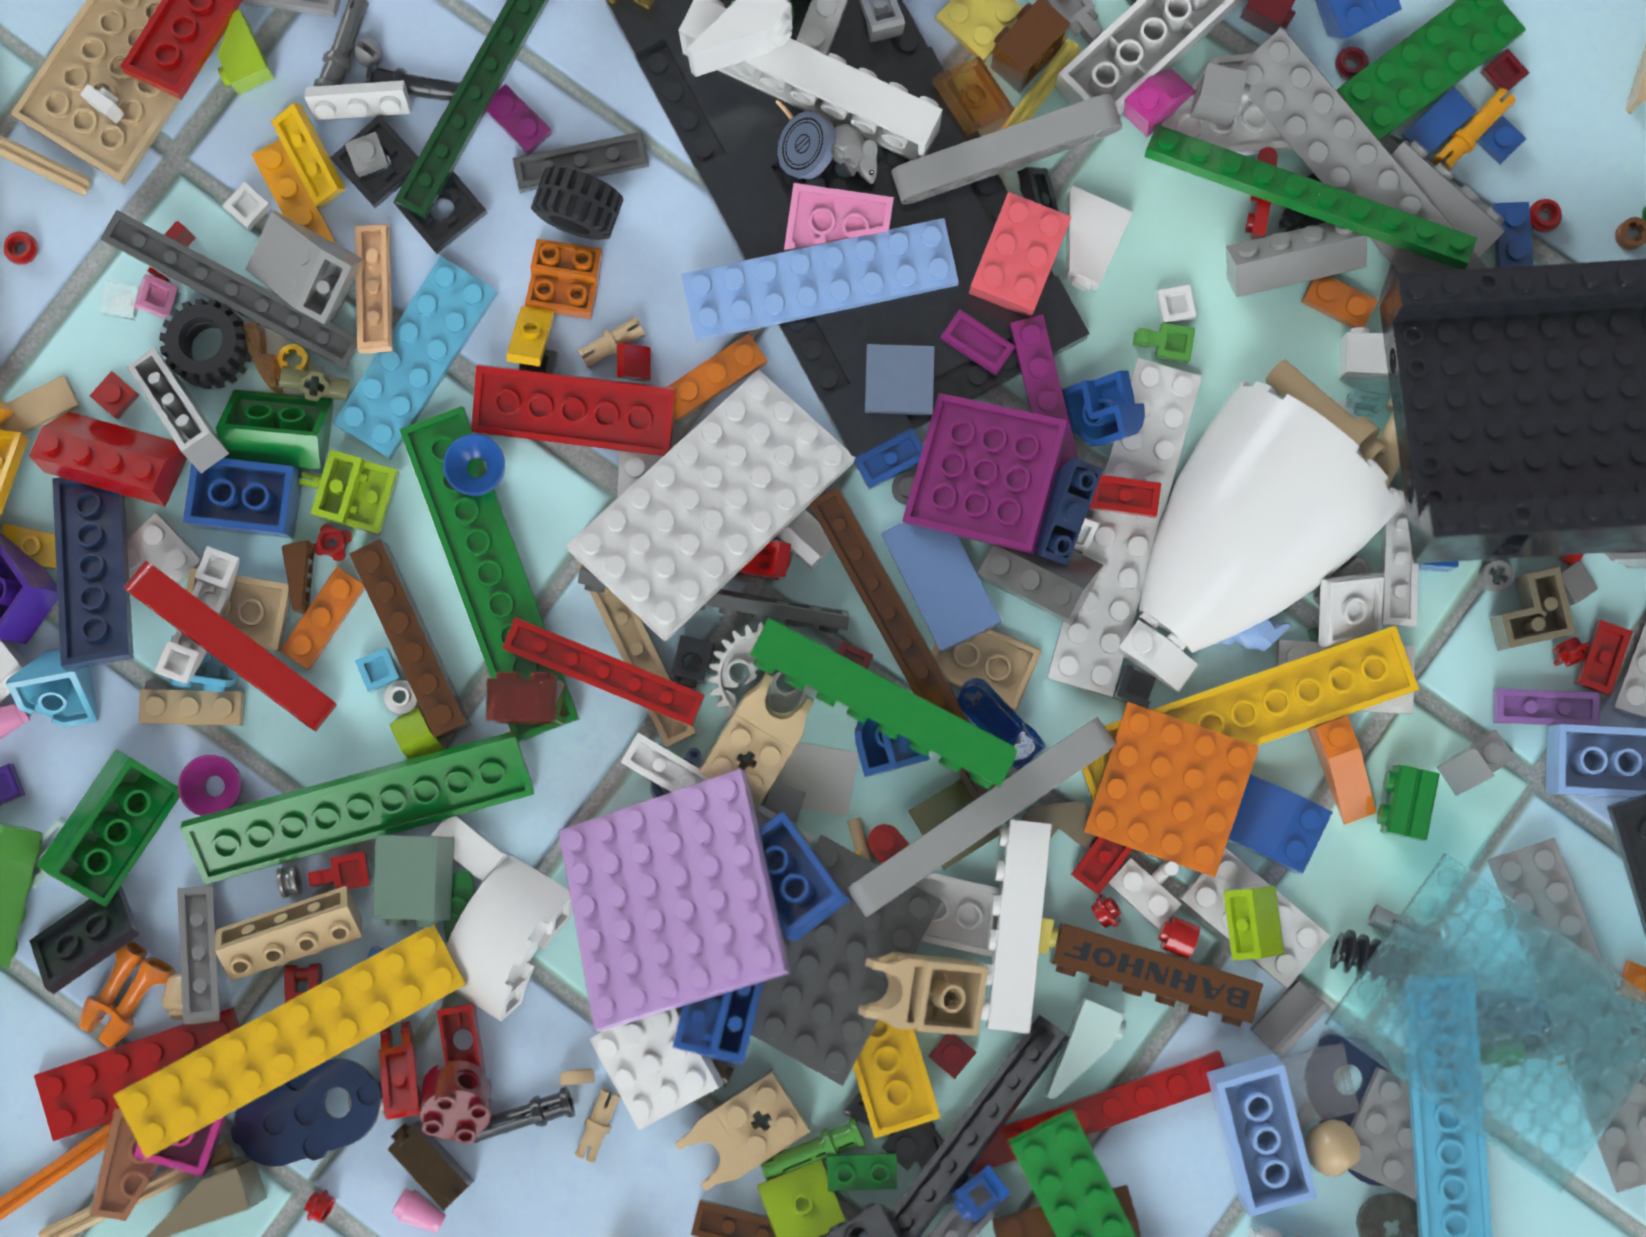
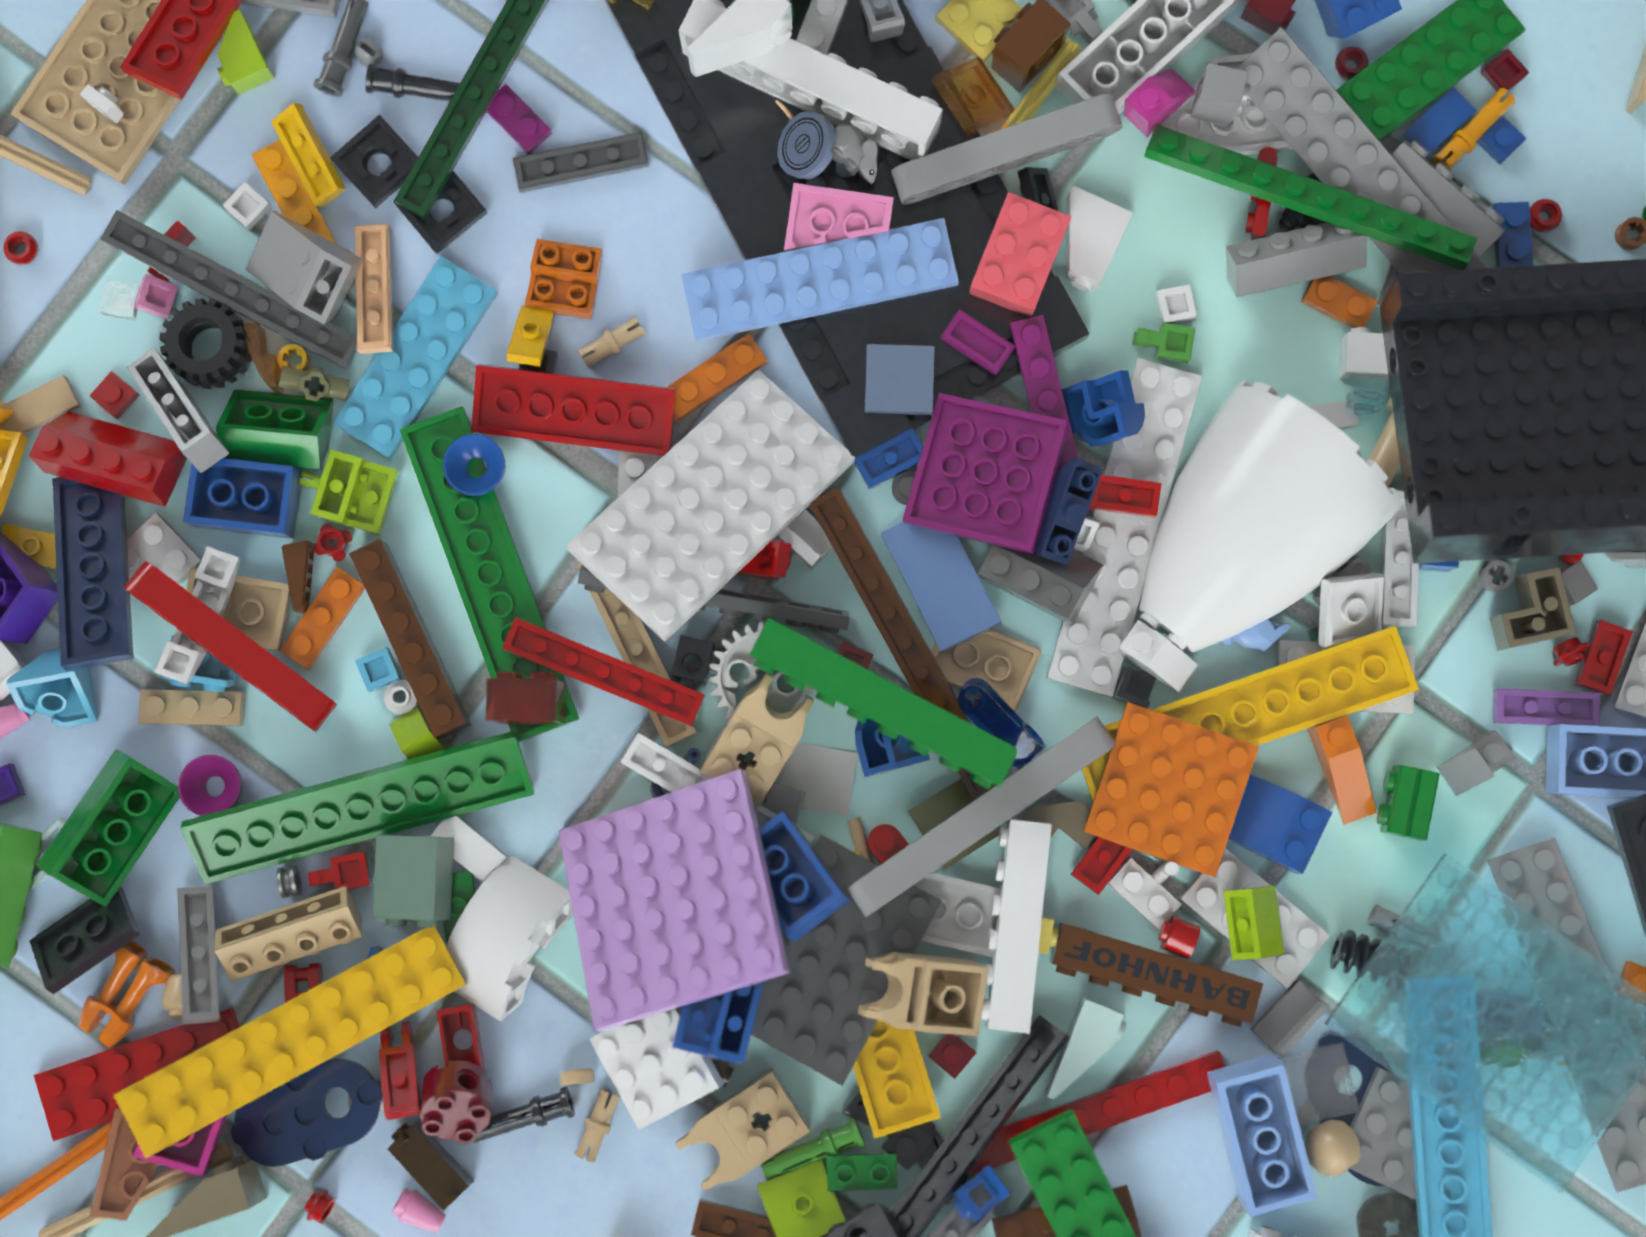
white plate [305,80,412,120] -> none
light grey plate [345,132,390,177] -> none
black tyre [531,167,624,240] -> none
red tile [617,343,651,382] -> none
red plate [1091,893,1122,928] -> none
tan piece [1265,359,1387,462] -> none

